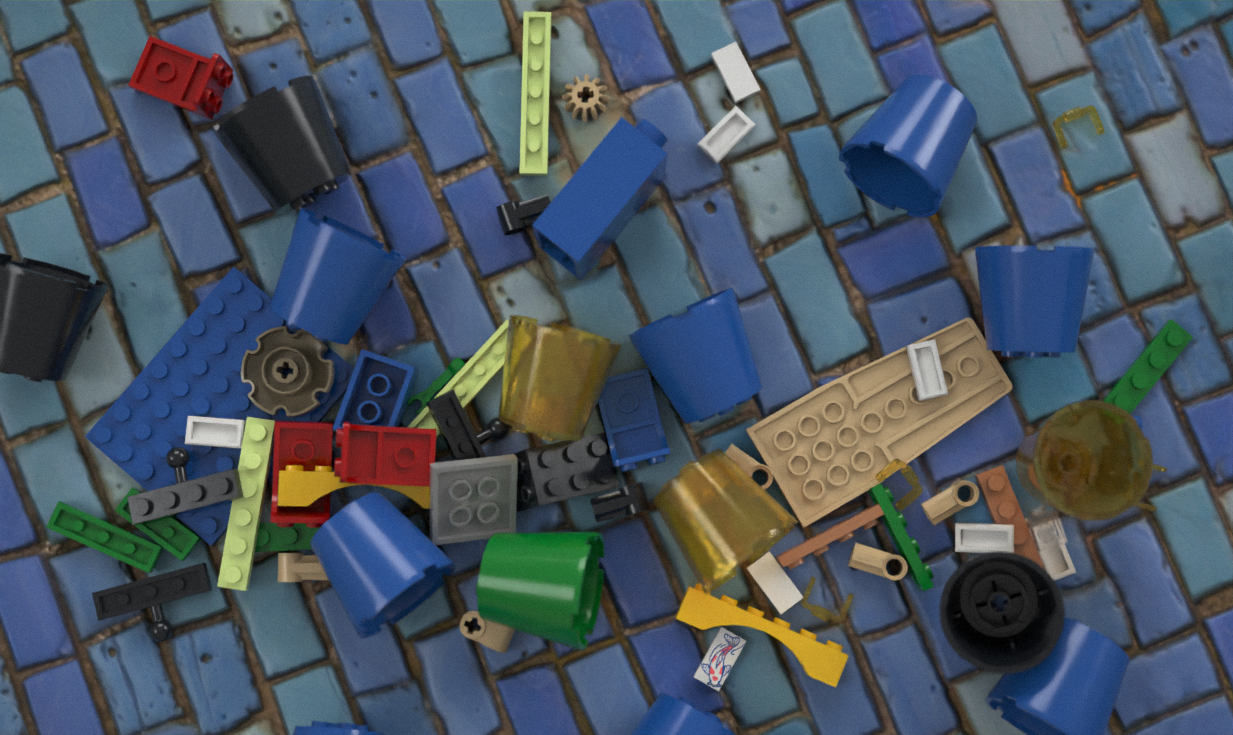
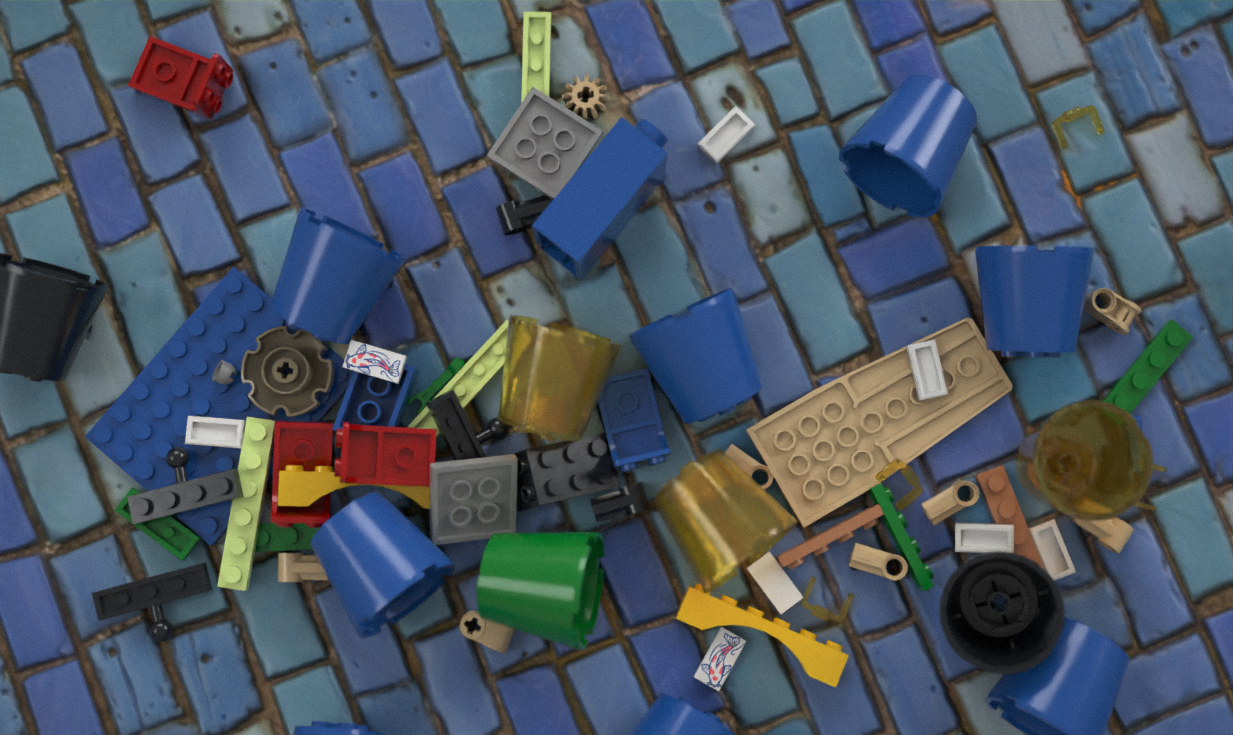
green plate [46,501,164,573] -> none
black cone [212,76,351,214] -> none
white tile [711,42,760,104] -> none
clear bracket [1024,506,1067,551] -> none
none -> light grey hinge [212,360,237,385]
none -> tile [343,340,407,384]
none -> light grey plate [487,87,603,200]
none -> tan piece [1072,501,1134,554]
none -> tan piece [1084,288,1142,335]

